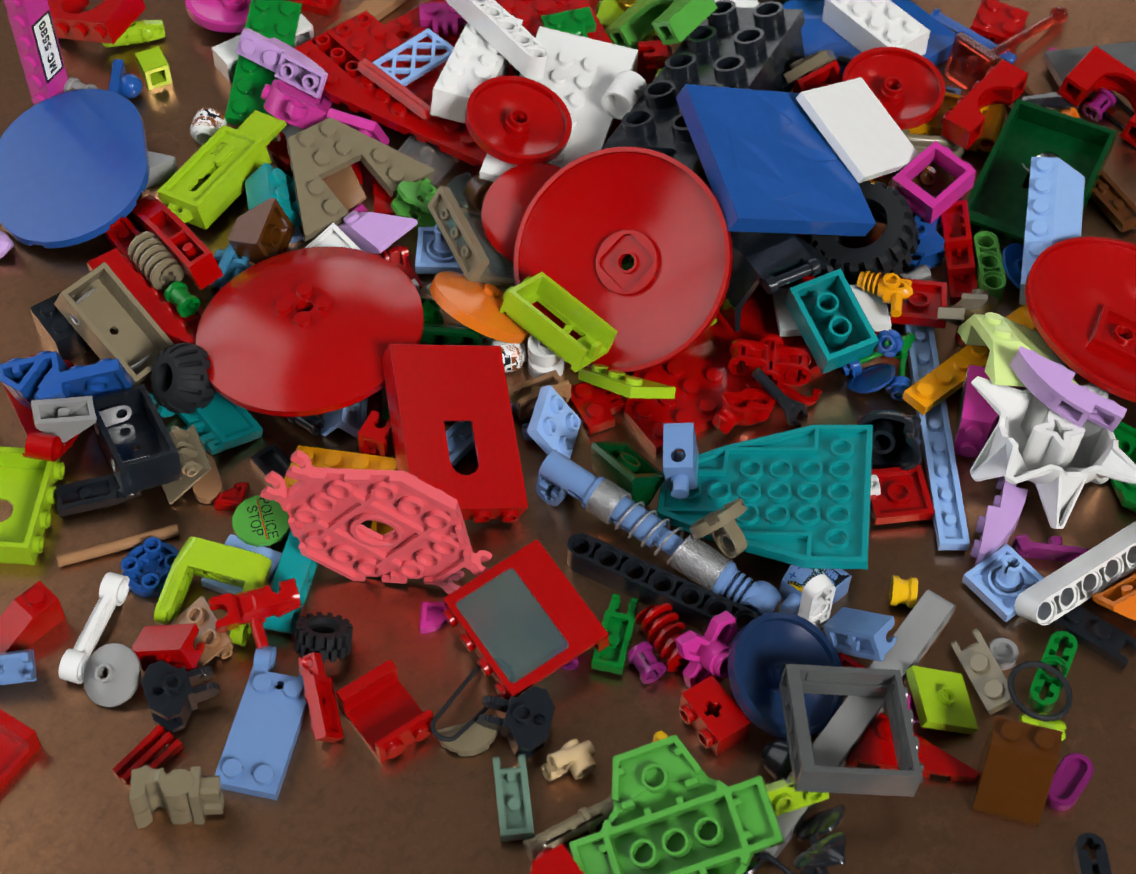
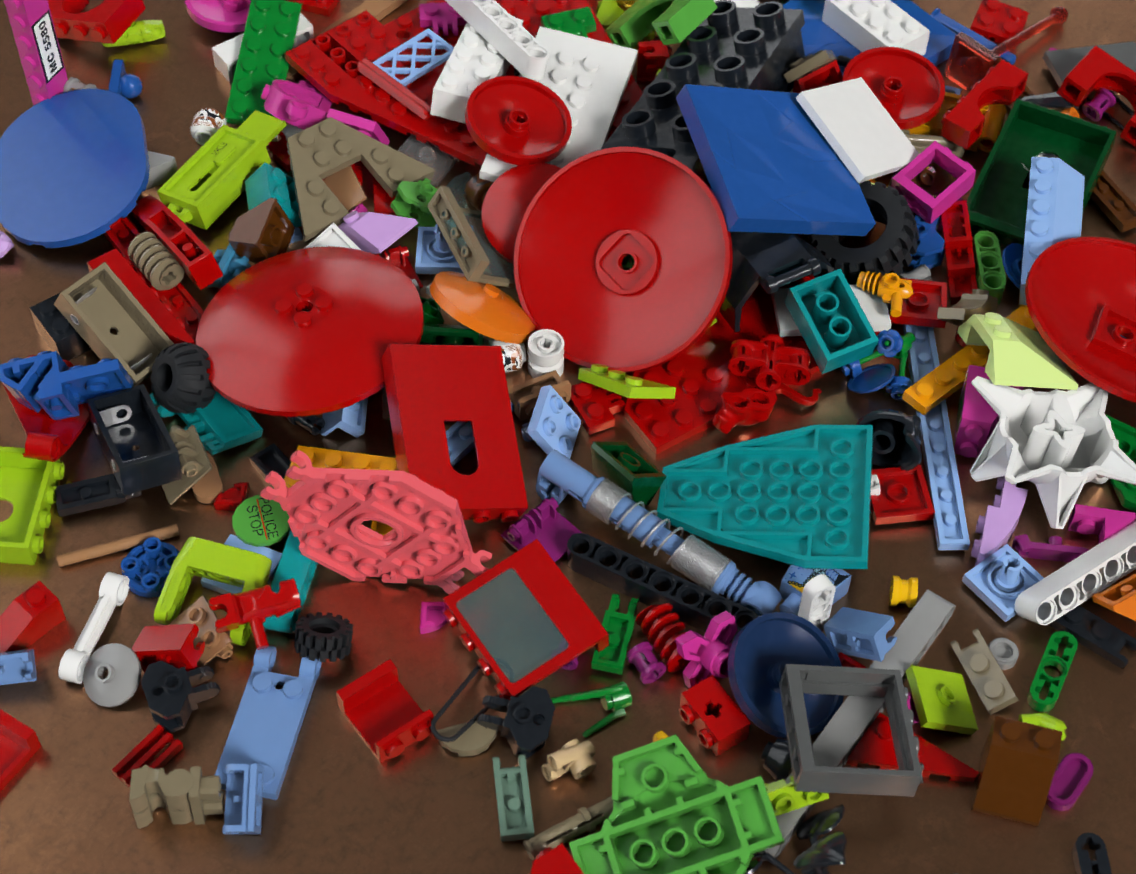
light grey slope [31,396,97,443] -> none
lime brick [135,46,172,91] -> none
green bush [164,281,201,318] -> none
lavender slope [236,28,328,99] -> none
red hinge [298,652,344,743] -> none
red hinge [357,410,396,458] -> none
lime door [499,272,618,373] -> none
white wheel [601,70,647,120] -> none
medium blue torso [663,423,699,499] -> none
dark tan tile [689,498,747,558] -> none
black piece [751,367,808,427] -> none
black tyre [1007,661,1073,722] -> none
lavender slope [1010,346,1127,432] -> none
none -> medium blue hinge [222,763,264,835]
none -> magenta hinge [501,497,582,562]
none -> green plant [551,681,632,738]
none -> dark pink slope [1068,504,1136,544]

